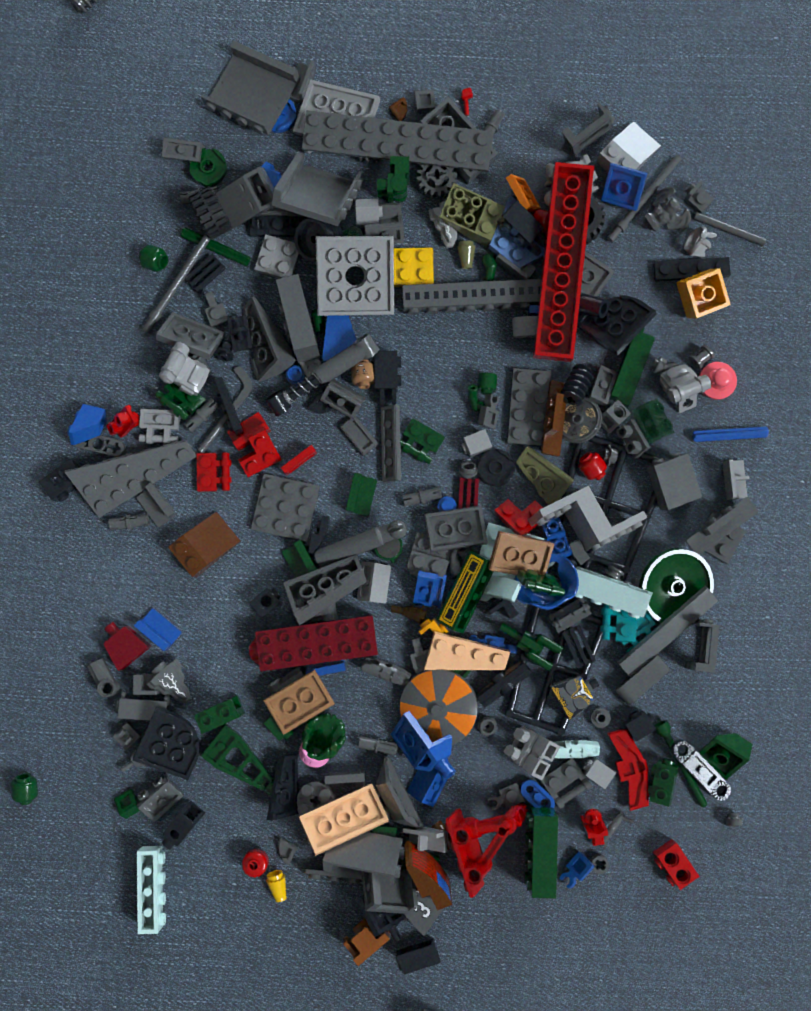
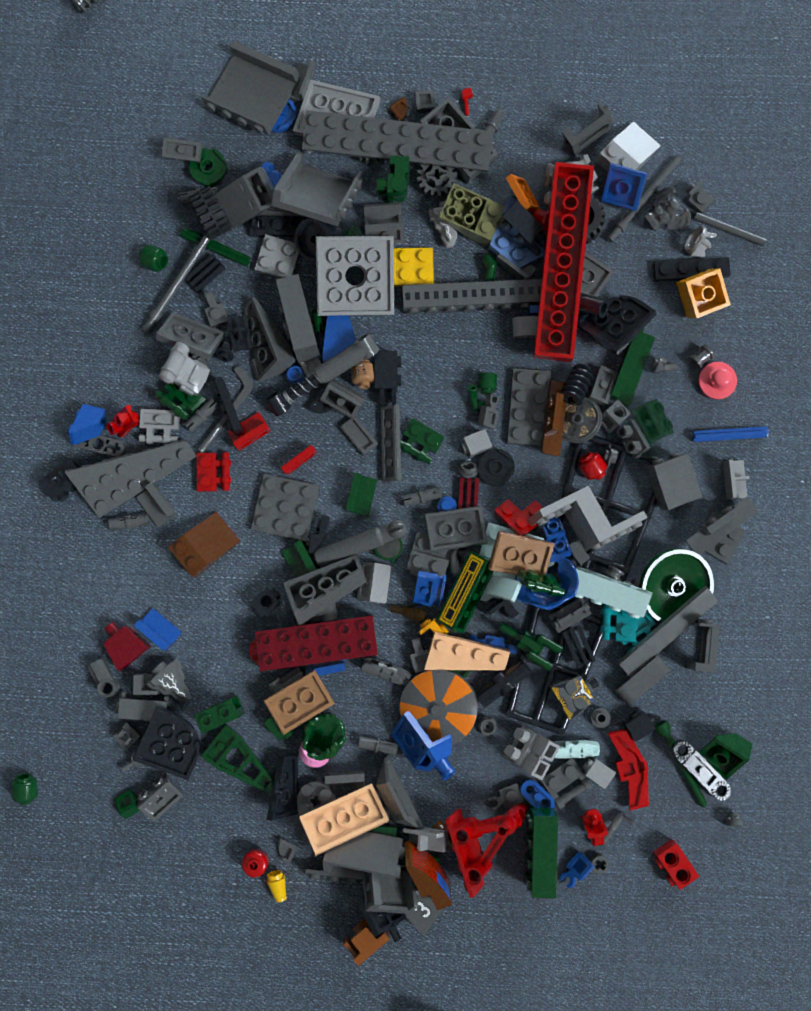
light aqua brick [137,846,166,934] -> none
black torso [162,801,205,849] -> none
red plate [238,427,282,477] -> none
light grey brick [356,199,383,225] -> none
black panel [396,939,441,974] -> none
blue panel [407,769,448,807] -> none
olive cone [457,241,476,269] -> none
olive wing [516,446,574,506] -> none
dark green brick [648,758,679,807] -> none
light grey piece [660,364,711,413] -> none

